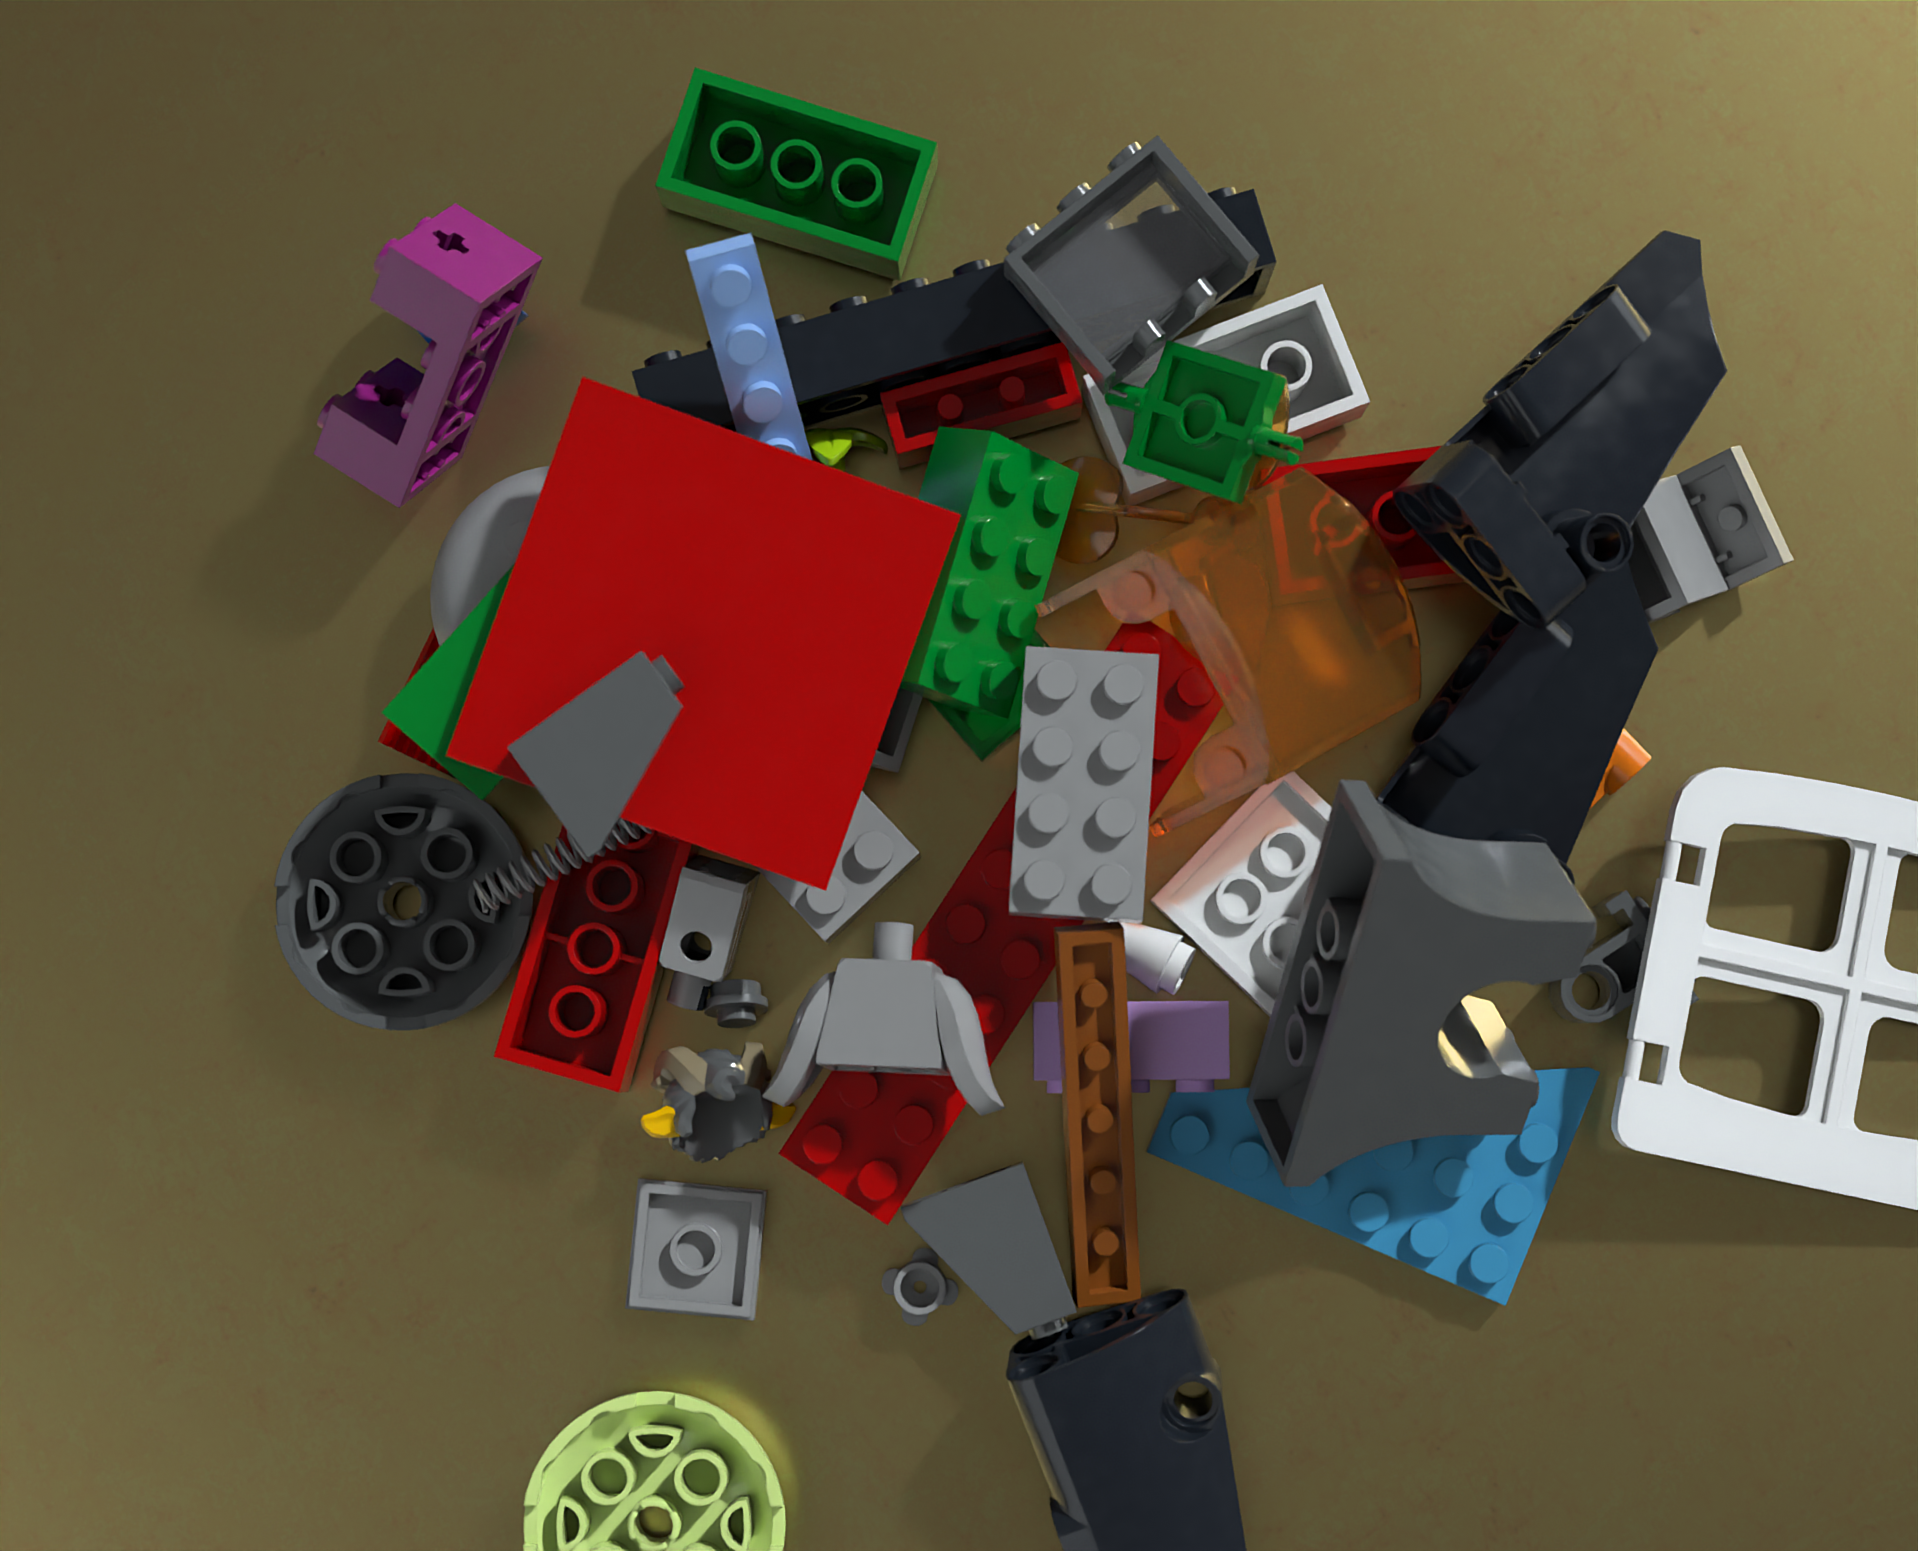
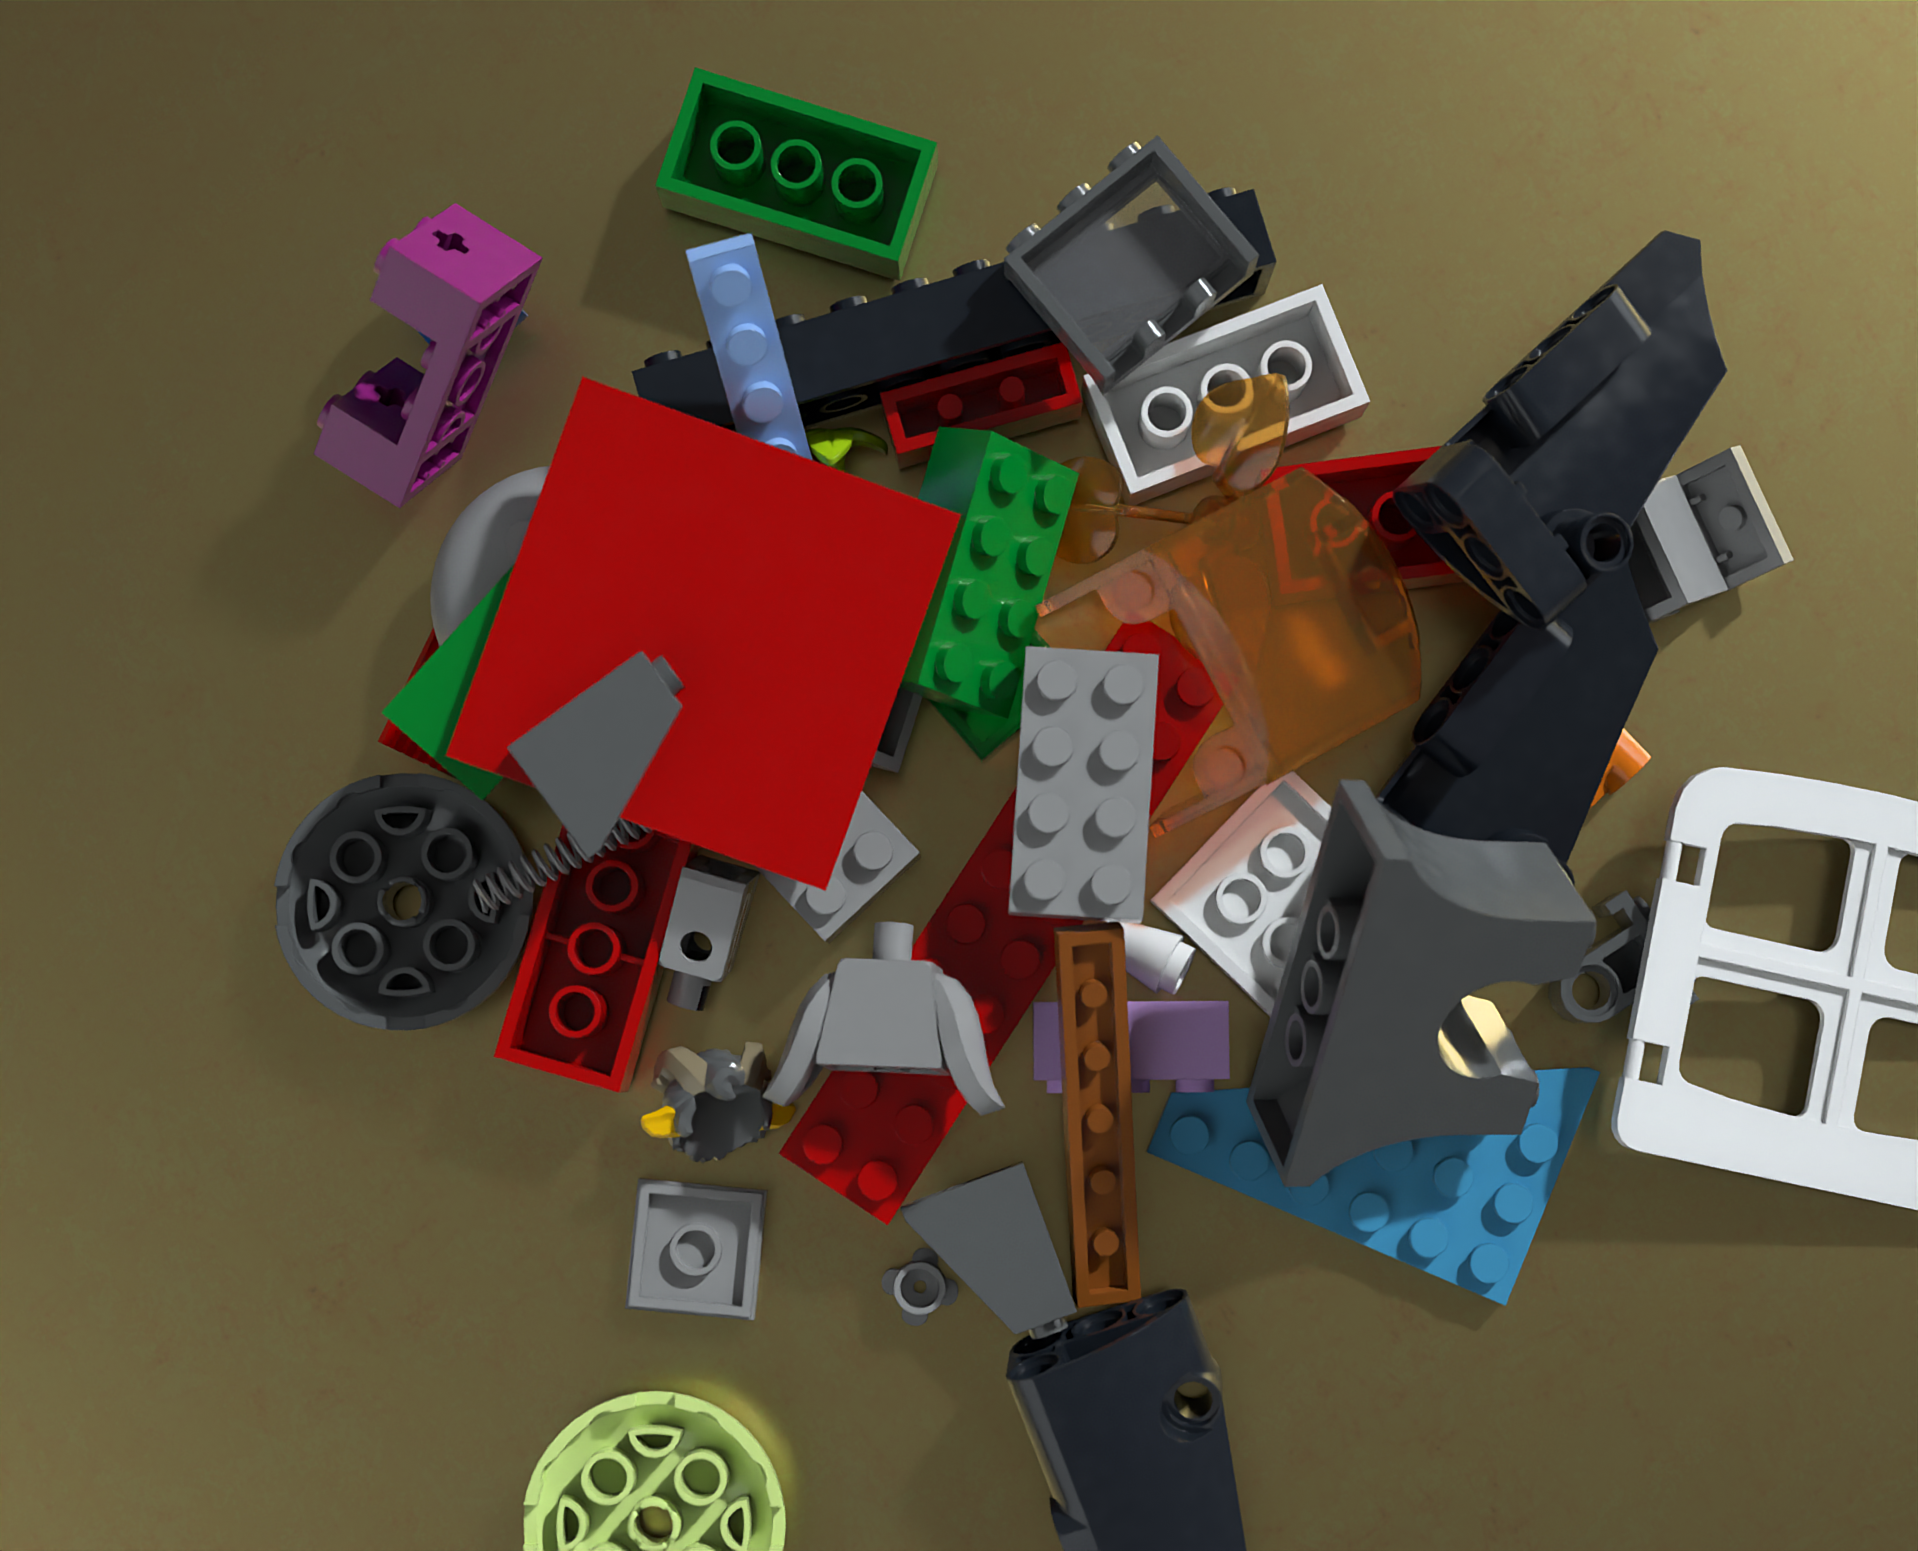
dark grey plate [704,979,768,1028] -> none
green plate [1105,340,1304,505] -> none

